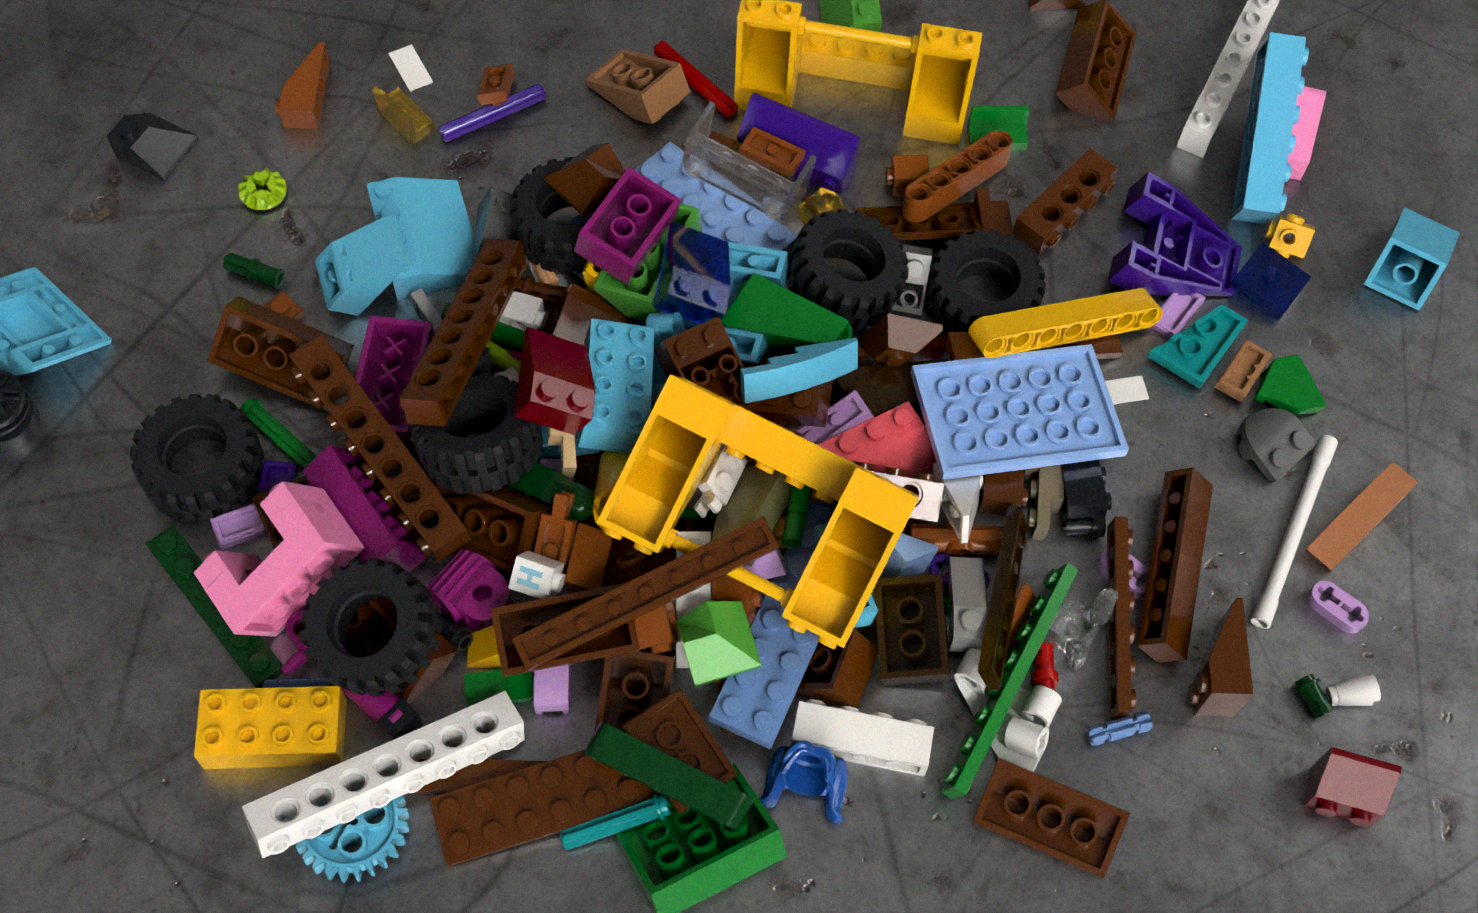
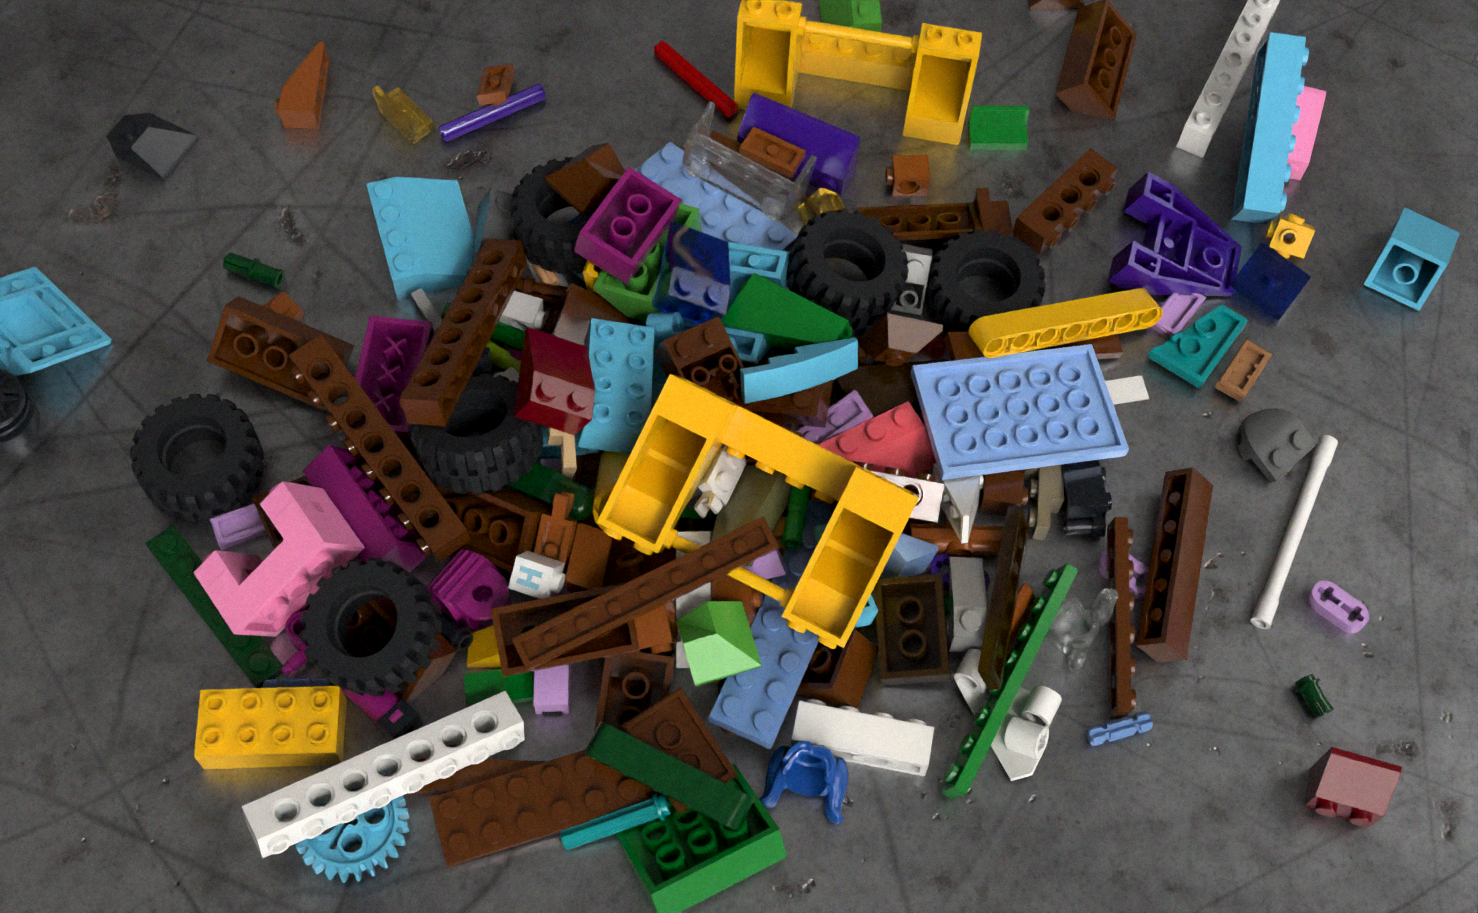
lime gear [238,167,287,210] -> none
green axle [240,398,317,469] -> none
dark purple tile [258,460,299,493] -> none
medium azure slope [315,213,409,316] -> none
white sticker [388,44,433,91] -> none
medium nougat slope [584,49,690,124] -> none
dark orange beam [902,130,1013,223] -> none
reddish brown slope [973,757,1130,878] -> none
red animal [1031,642,1059,691] -> none
reddish brown slope [1188,598,1253,717] -> none
green slope [1254,355,1327,415] -> none
nougat slope [1306,462,1418,572] -> none
white cone [1326,673,1381,706] -> none

